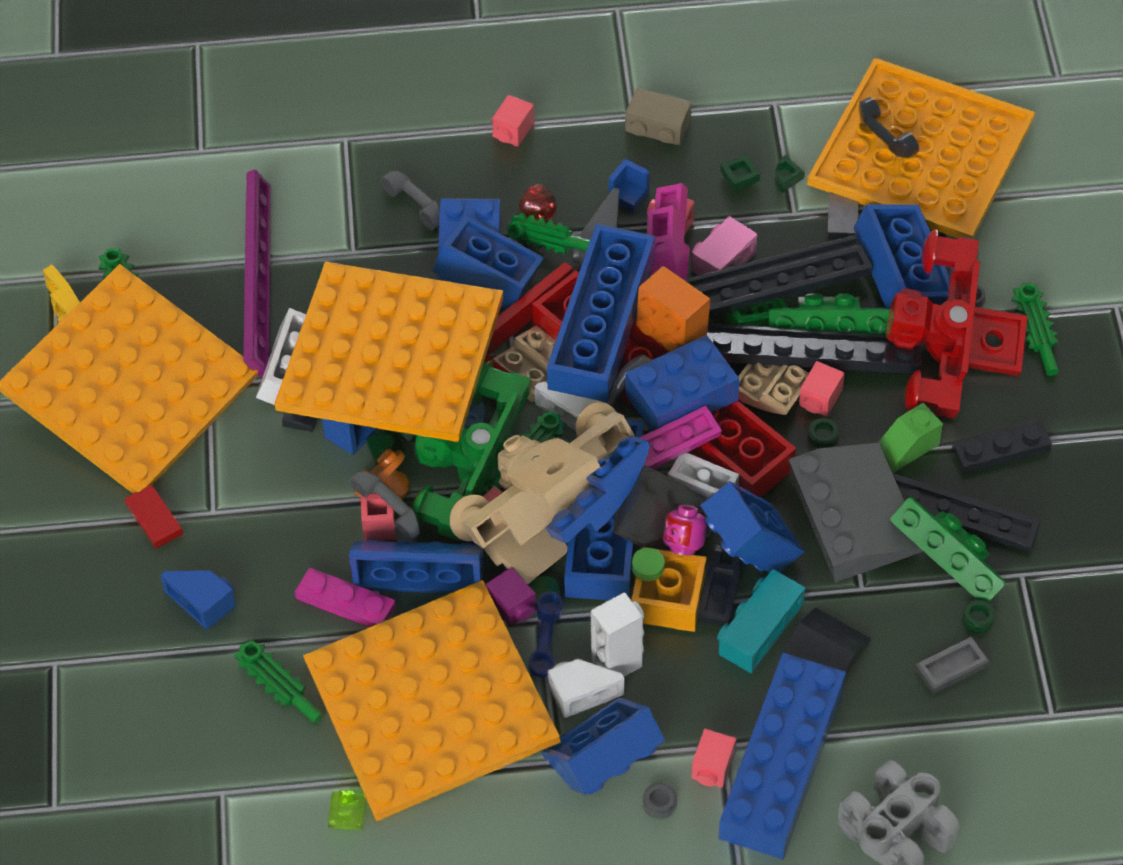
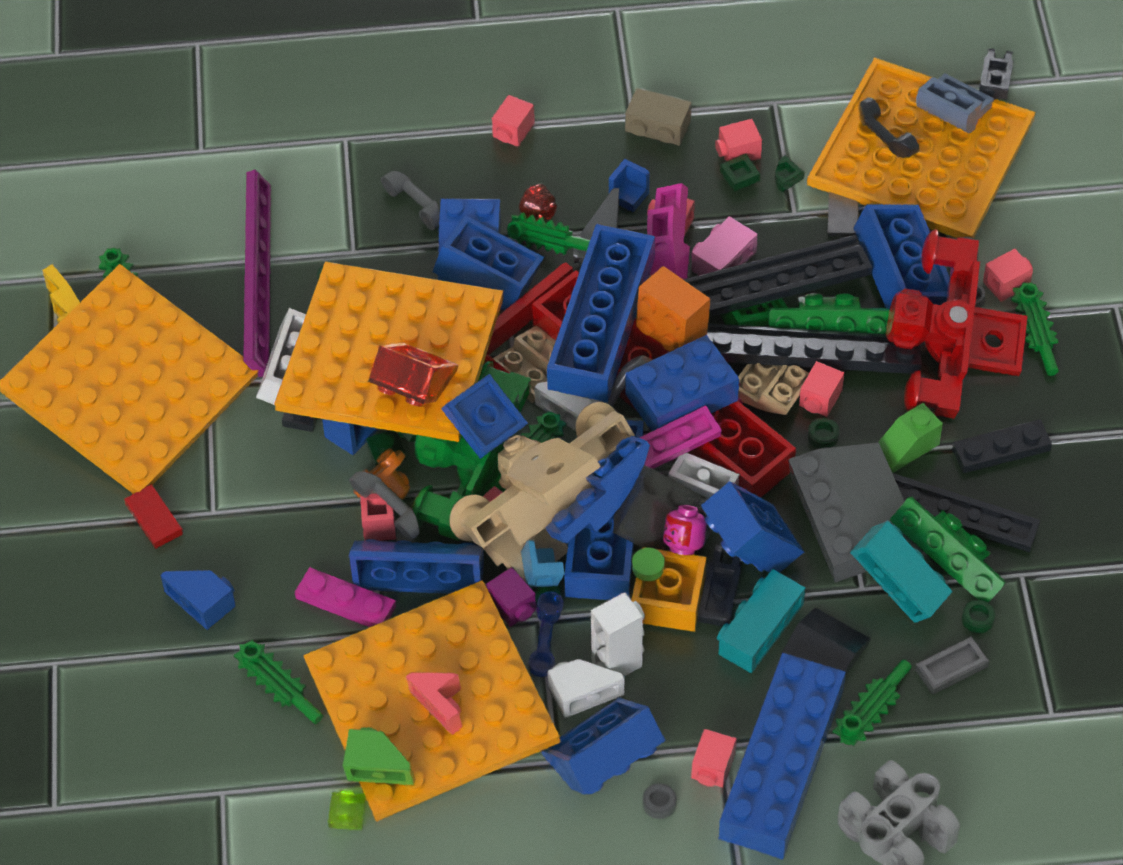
none -> bright green slope [343,727,415,785]
none -> clear red slope [368,343,459,407]
none -> coral slope [406,673,462,735]
none -> blue tile [442,374,528,459]
none -> dark azure panel [521,540,565,587]
none -> coral brick [715,119,762,162]
none -> green piece [833,660,912,746]
none -> teal brick [850,521,953,623]
none -> sand blue brick [916,73,994,133]
none -> black hinge [979,48,1014,100]
none -> coral brick [983,249,1033,302]

